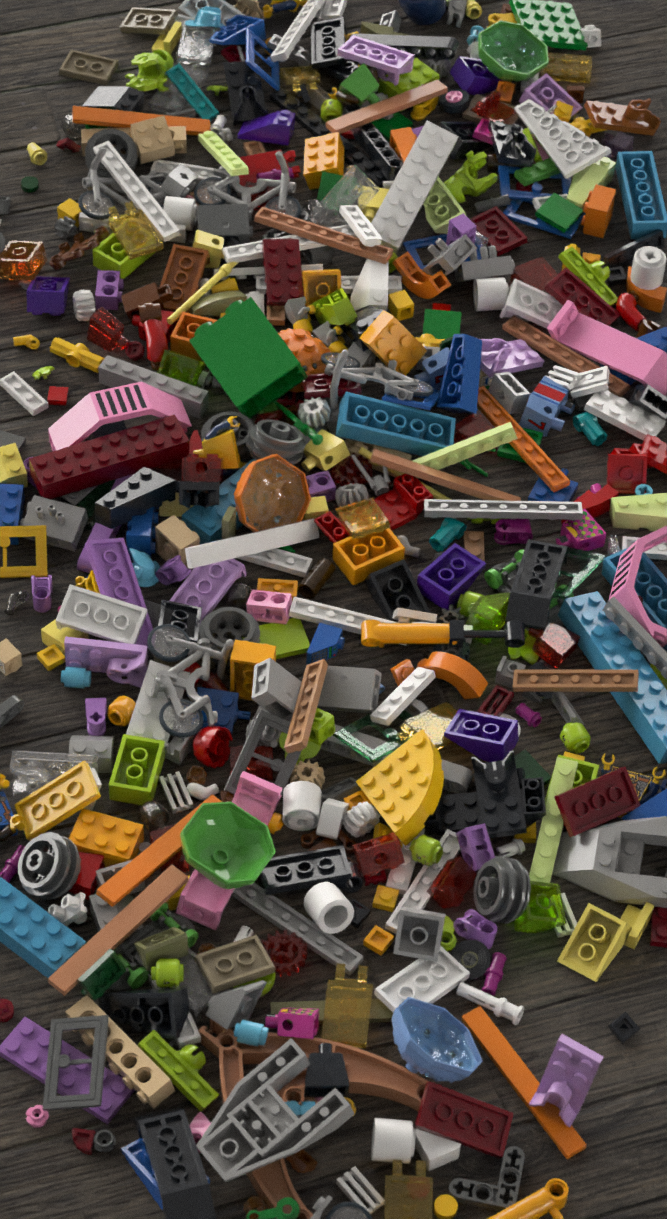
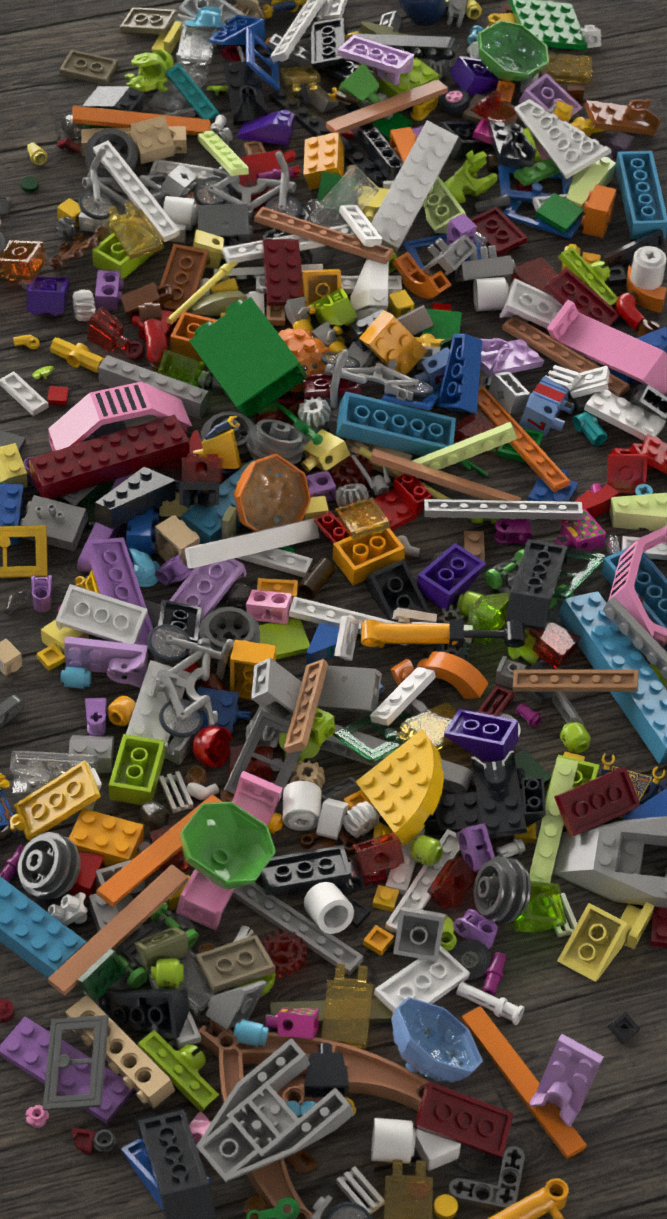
lime head [320,99,343,122] -> none
teal piece [429,517,467,552] -> none
none -> white tile [334,616,359,661]
none -> light grey slope [397,305,433,335]

